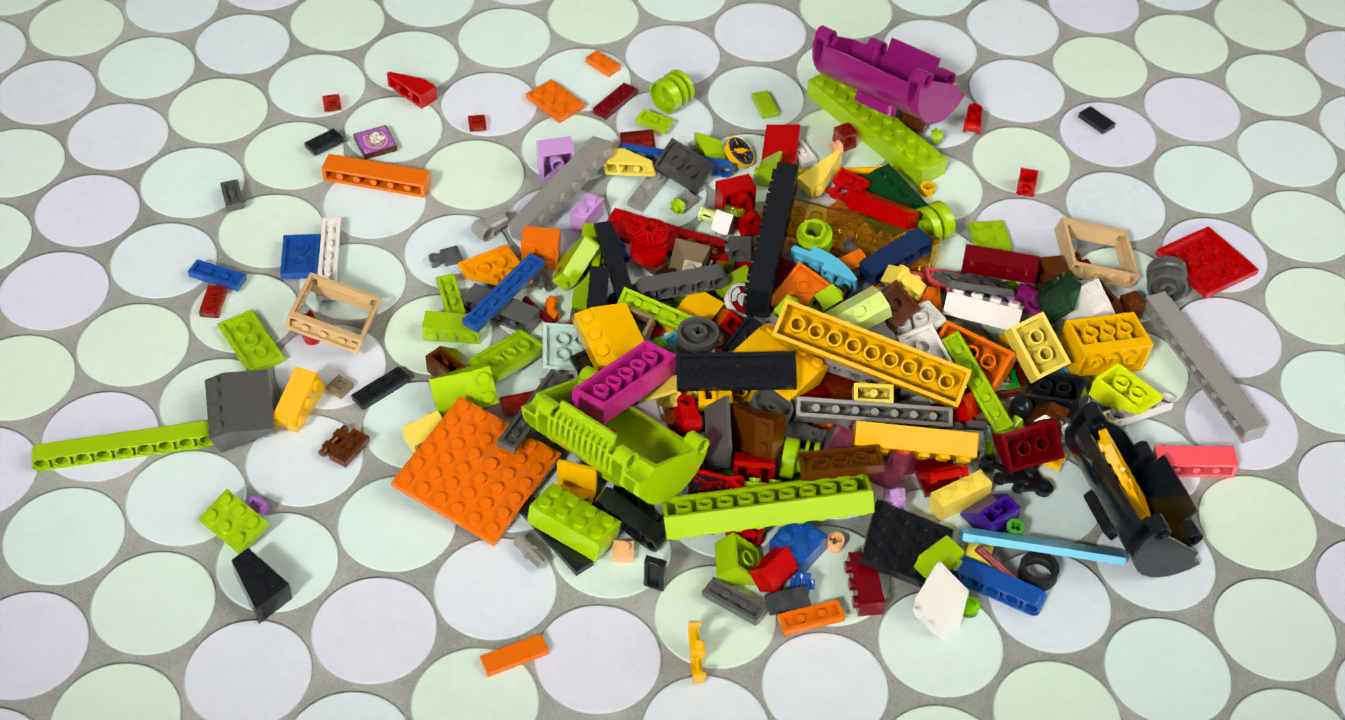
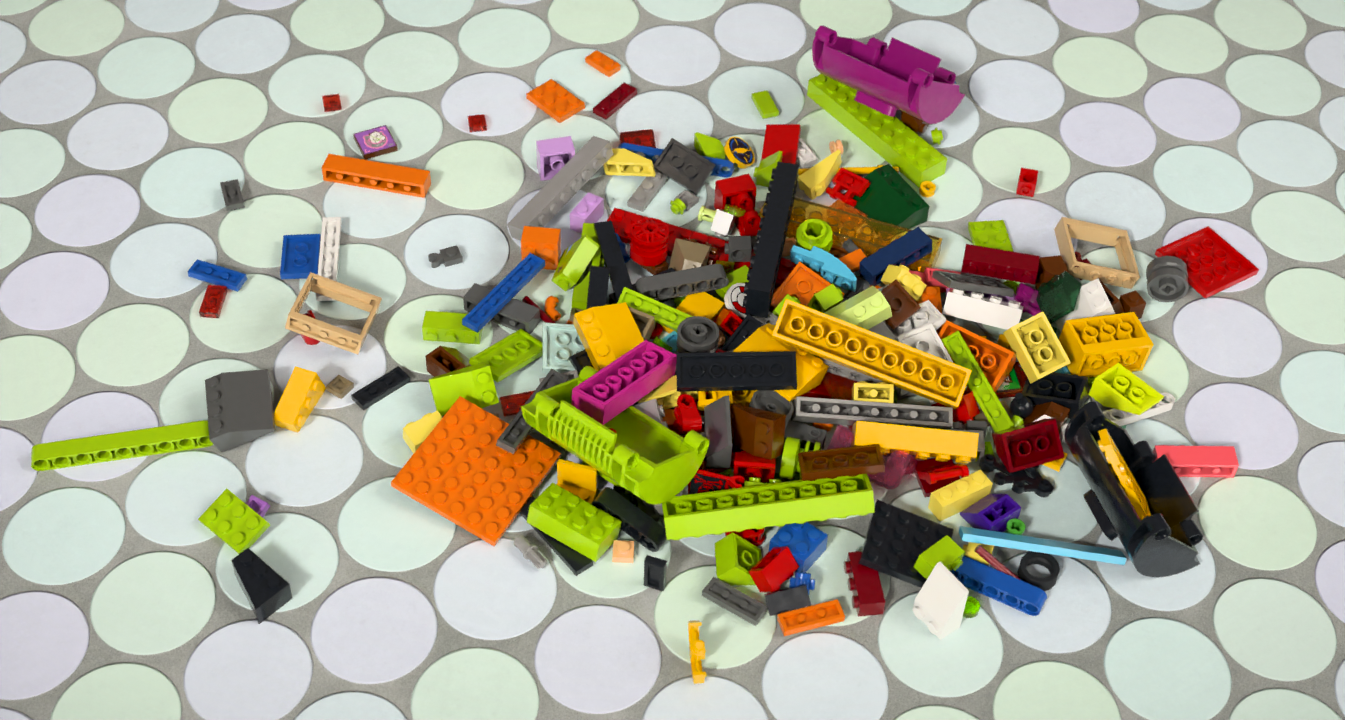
lime tile [217,309,285,371] -> none
black plate [305,128,344,156] -> none
reddish brown plate [318,425,370,468] -> none
red slope [387,71,437,109] -> none
lime plate [436,274,466,314] -> none
light orange plate [458,244,532,286] -> none
light grey piece [471,211,509,242] -> none
orange tile [480,633,549,677] -> none
dark grey plate [532,267,552,292] -> none
lime plate [636,109,674,134] -> none
lime wheel [649,69,695,114] -> none
light nougat bush [826,532,845,553] -> none
clear red brick [832,122,858,152] -> none
red brick [847,189,920,230] -> none
lavender brick [882,487,906,510] -> none
lime wheel [916,201,956,245] -> none
red piece [963,103,983,135] -> none
black tile [1078,106,1116,135] -> none
light grey brick [1144,291,1267,443] -> none

